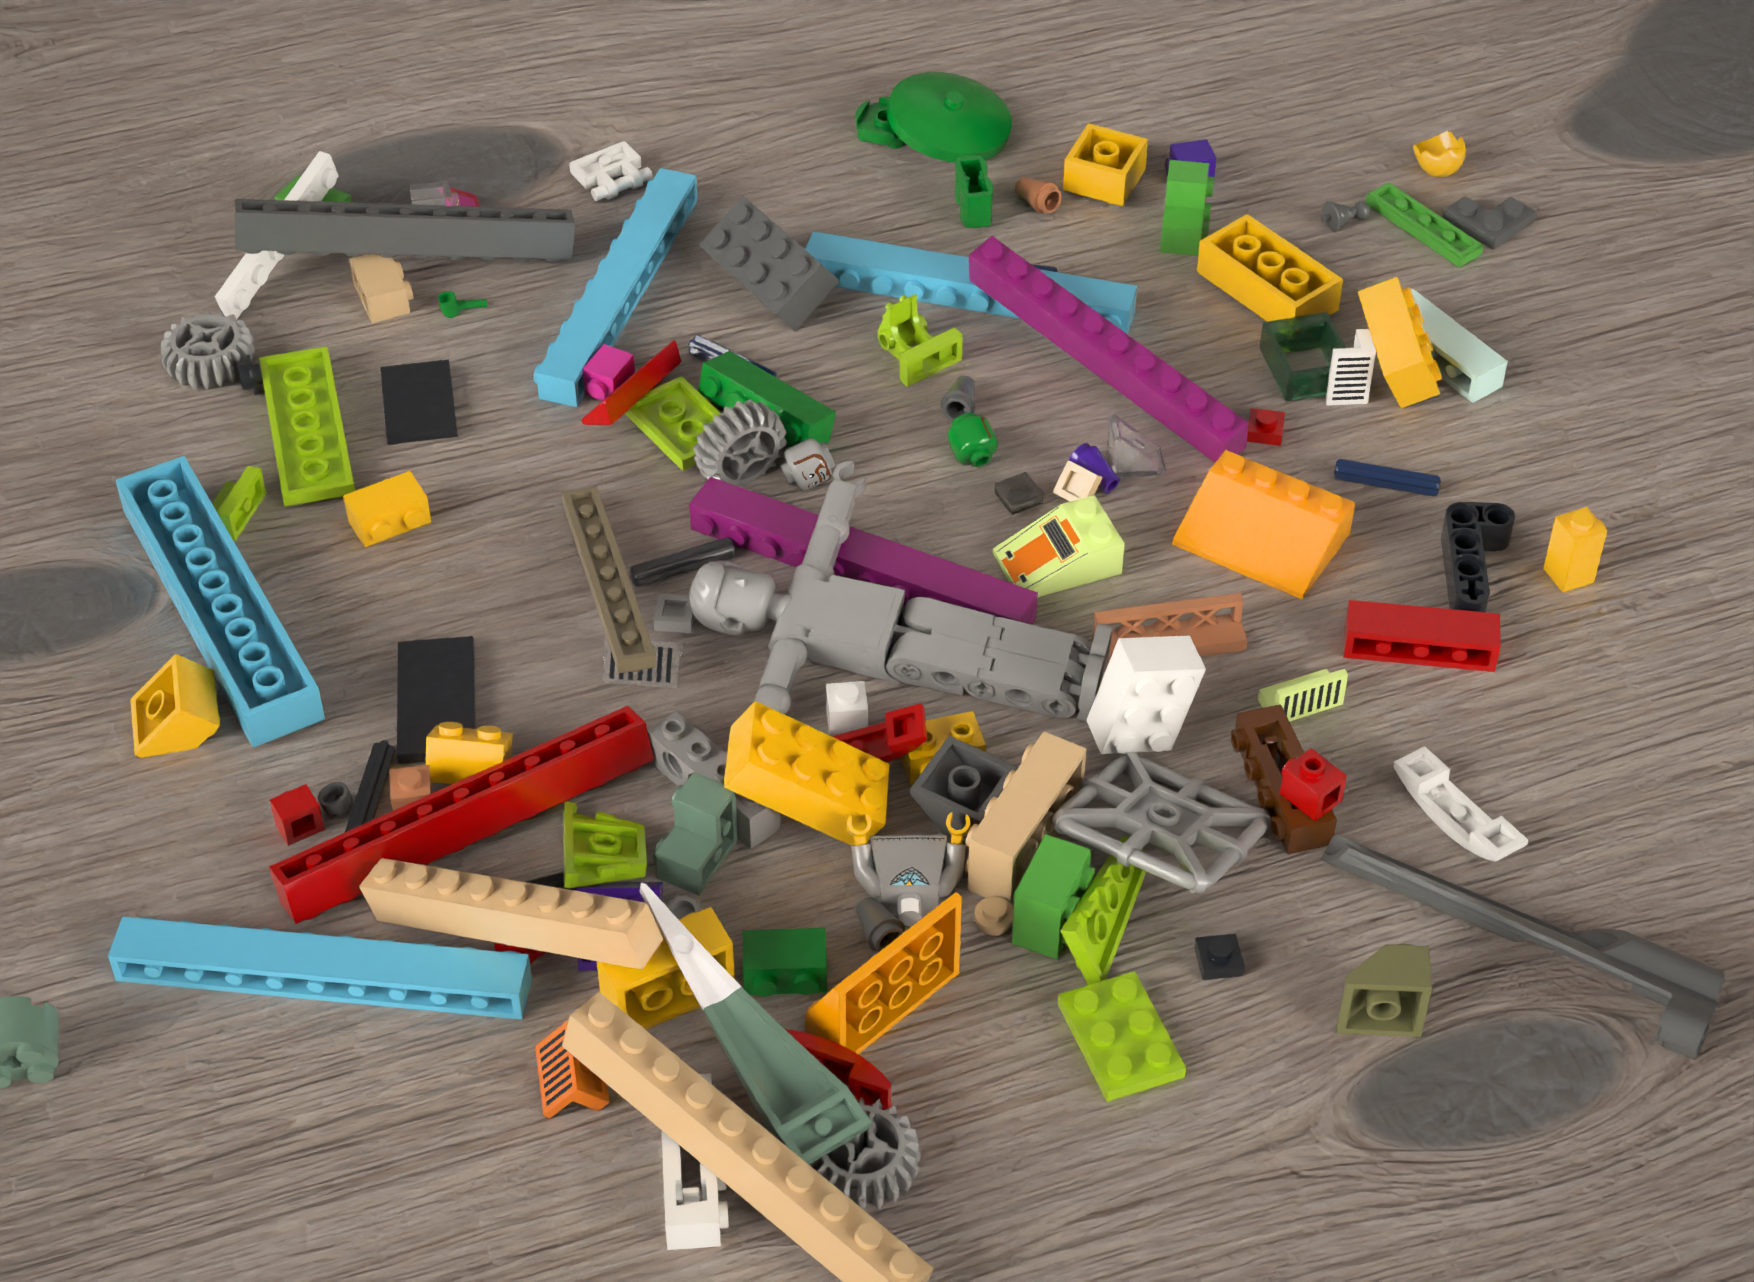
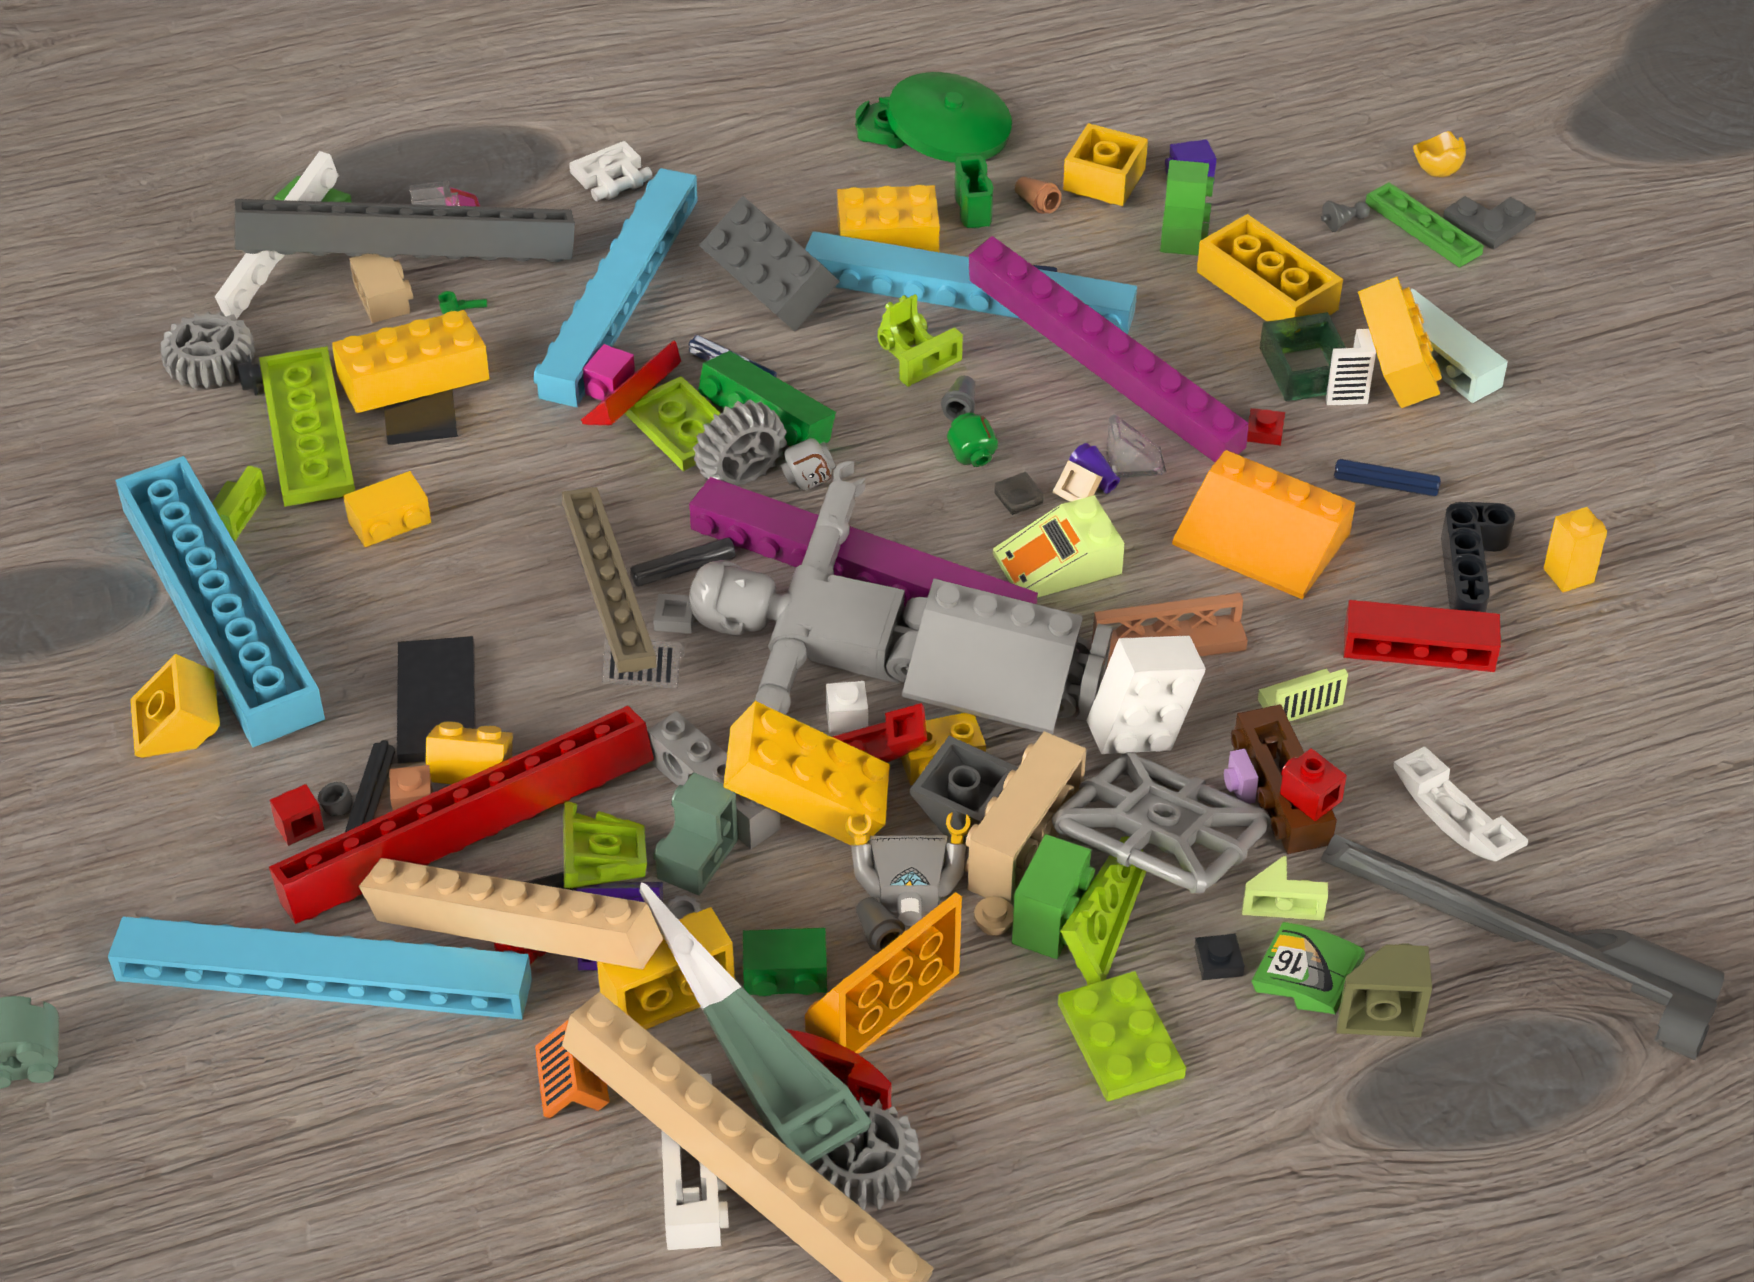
none -> yellow brick [332,310,490,413]
none -> yellow brick [837,185,940,252]
none -> light grey slope [902,579,1083,734]
none -> lavender plate [1224,749,1258,804]
none -> yellowish green slope [1242,856,1328,921]
none -> bright green slope [1252,922,1366,1014]

